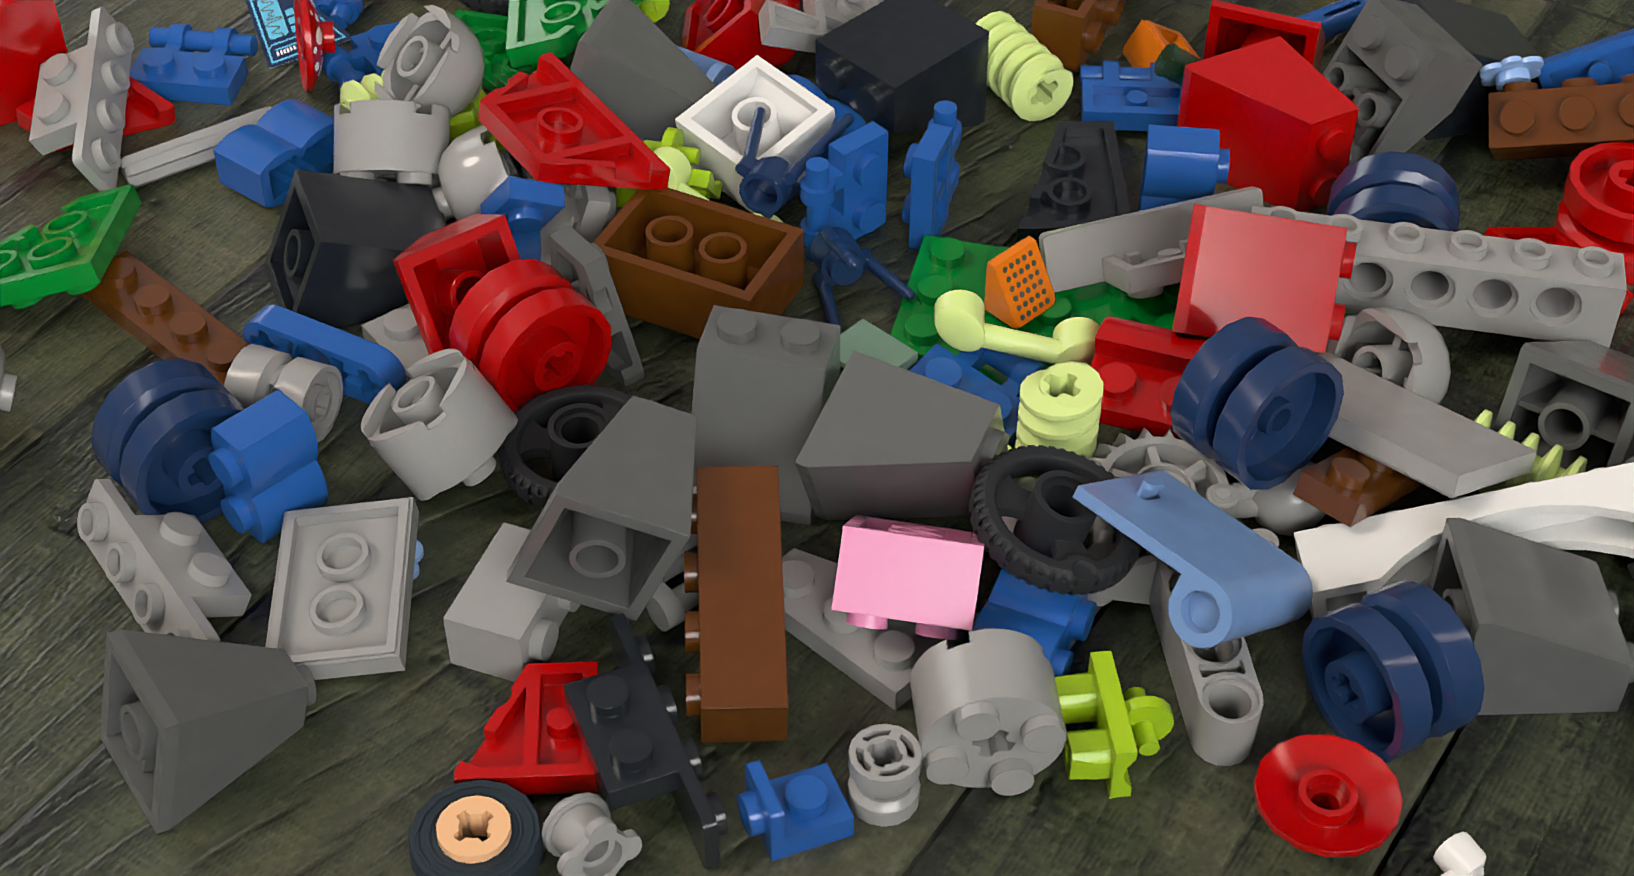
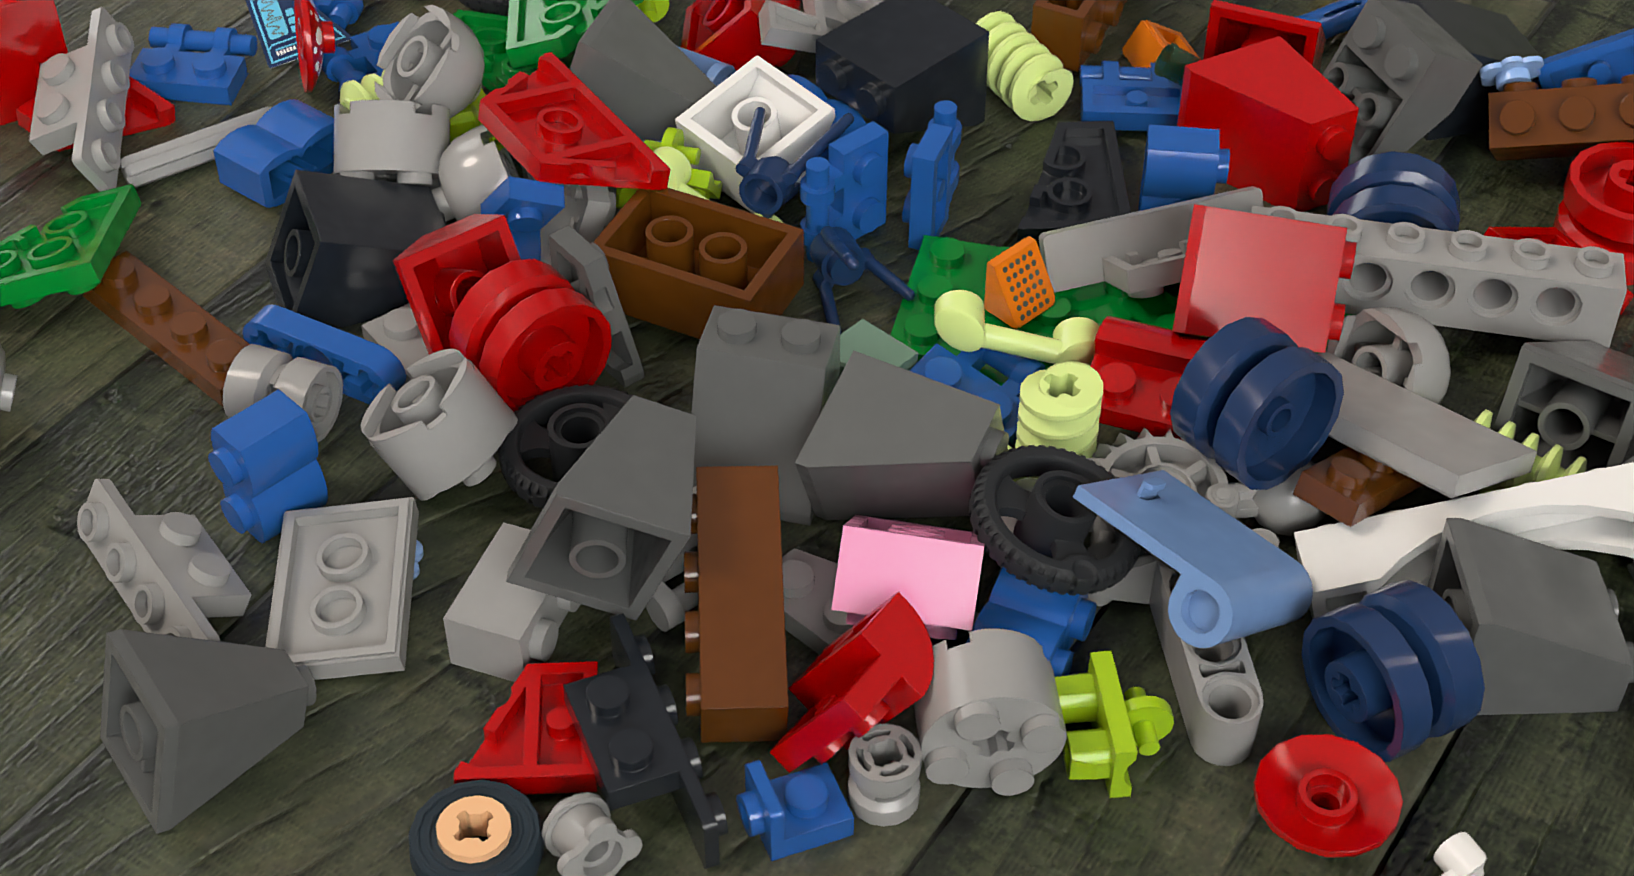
dark blue wheel [91,358,245,524] -> none
none -> red brick [770,591,934,773]

